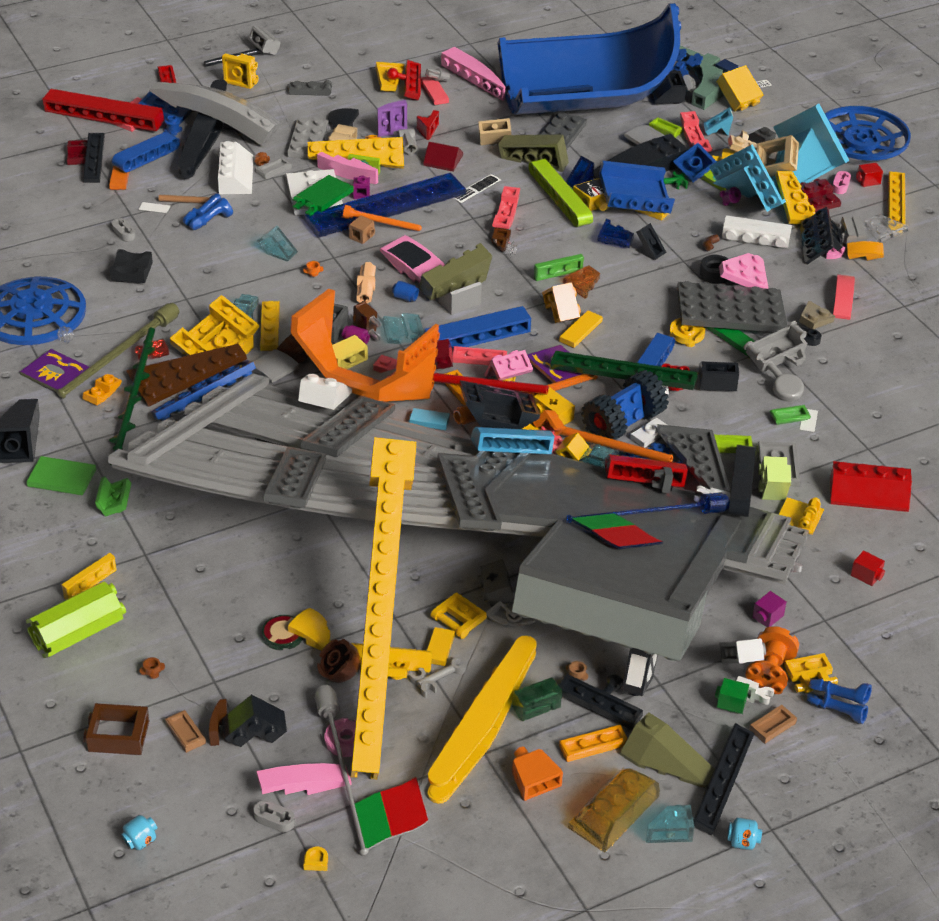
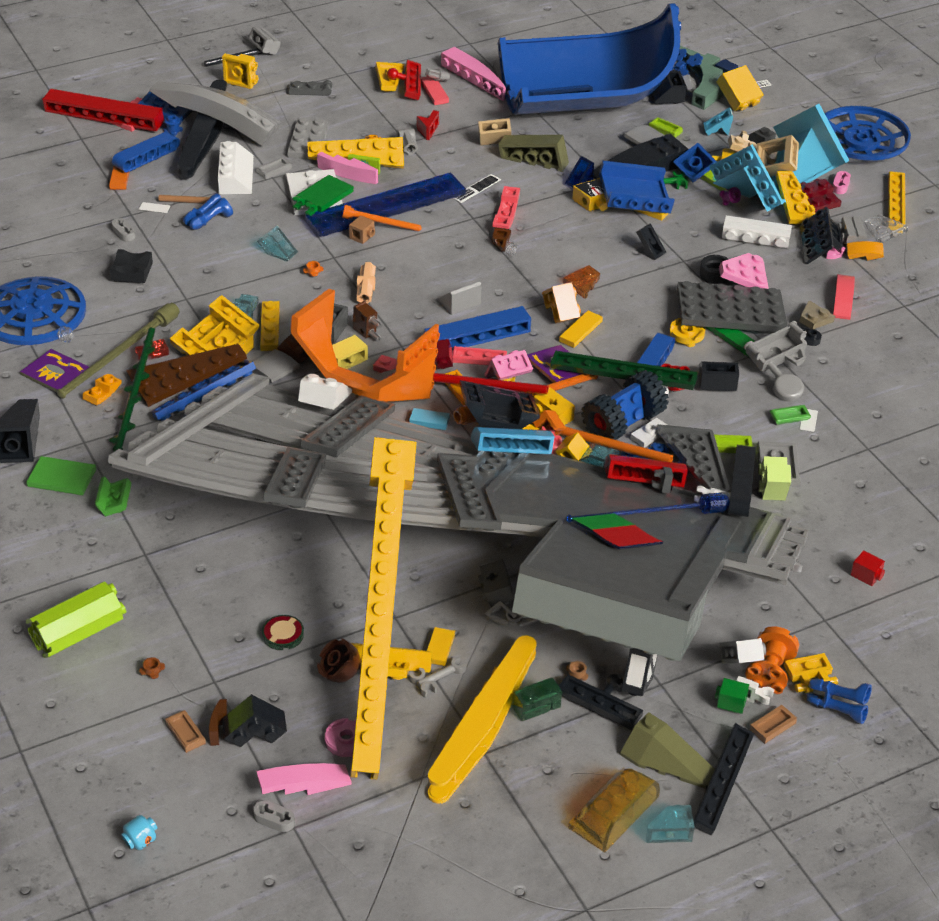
yellow tile [62,553,117,600] -> none
dark red slope [67,140,87,165] -> none
black tile [83,133,105,183] -> none
reddish brown window [83,703,150,755] -> none
red tile [157,65,177,83] -> none
dark orange plate [255,152,270,166] -> none
yellow brick [288,608,330,651] -> none
yellow tile [303,846,328,871] -> none
flag [314,685,428,856] -> none
tan brick [327,124,357,141] -> none
black brick [328,108,359,129] -> none
magenta brick [342,325,370,344] -> none
magenta brick [353,176,370,199] -> none
medium lavender slope [377,100,407,137] -> none
slope [380,235,445,283] -> none
clear light blue slope [382,313,424,344] -> none
blue brick [392,281,419,302] -> none
olive wedge [419,243,492,300] -> none
dark red slope [423,142,463,172] -> none
yellow plate [431,592,487,639] -> none
orange torso [512,747,563,801] -> none
lime beam [528,159,593,227] -> none
bright green tile [534,254,584,281] -> none
dark grey plate [540,112,587,150] -> none
light orange tile [559,725,628,762] -> none
clear blue wing [597,219,634,248] -> none
coral slope [680,111,712,152] -> none
reddish brown arm [702,234,720,252] -> none
medium azure head [727,818,762,850] -> none
magenta brick [752,591,787,627] -> none
yellow hinge [779,497,824,535] -> none
red slope [830,461,912,512] -> none
red brick [856,162,883,187] -> none

